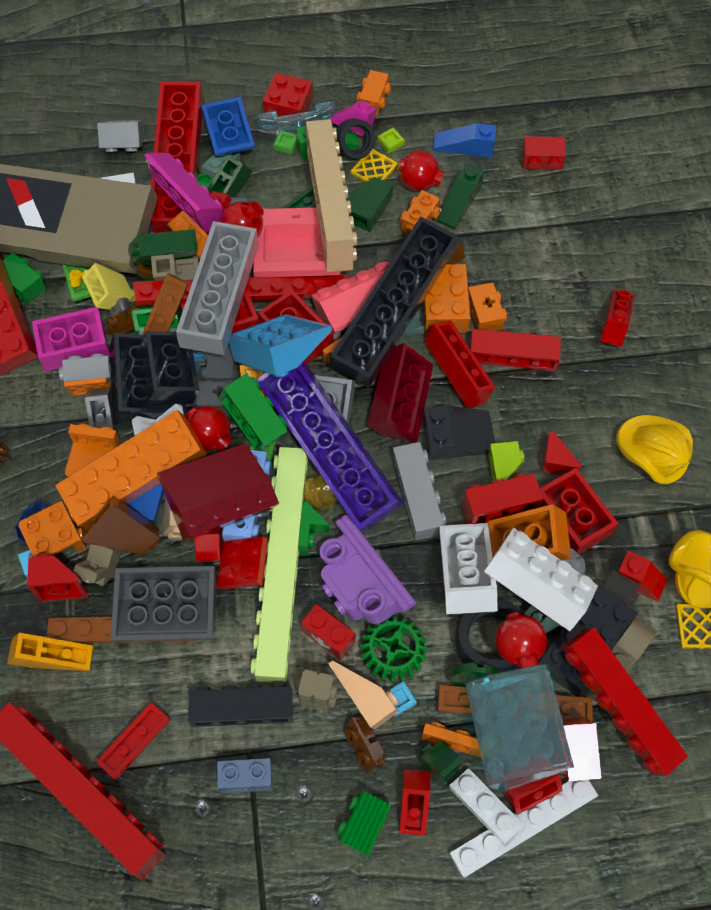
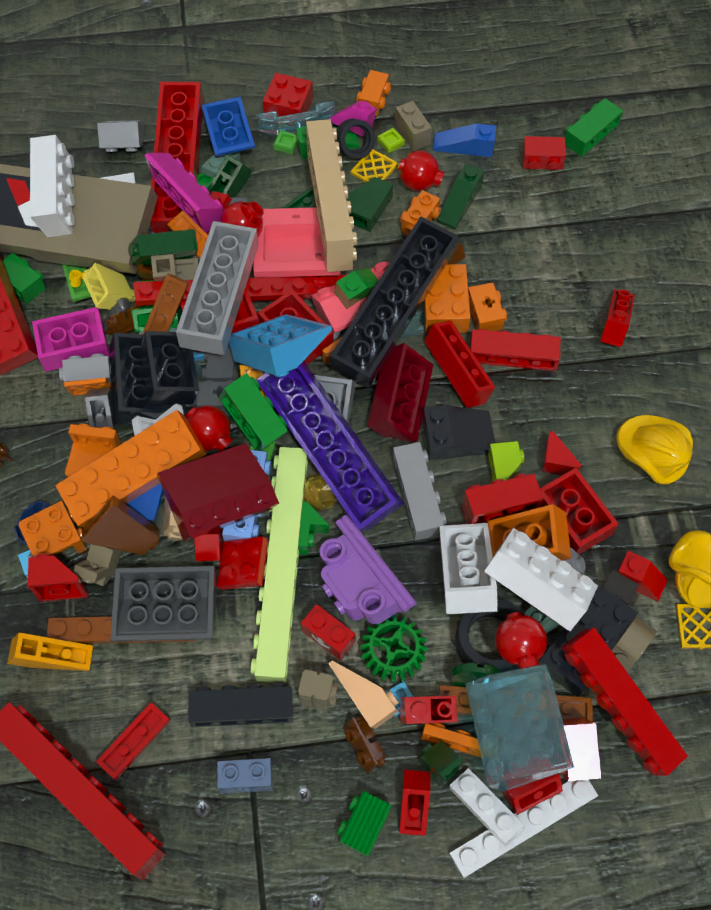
none -> white brick [30,135,75,237]
none -> green slope [334,268,379,309]
none -> dark tan brick [395,101,432,151]
none -> red slope [399,696,457,724]
none -> green brick [565,98,623,157]

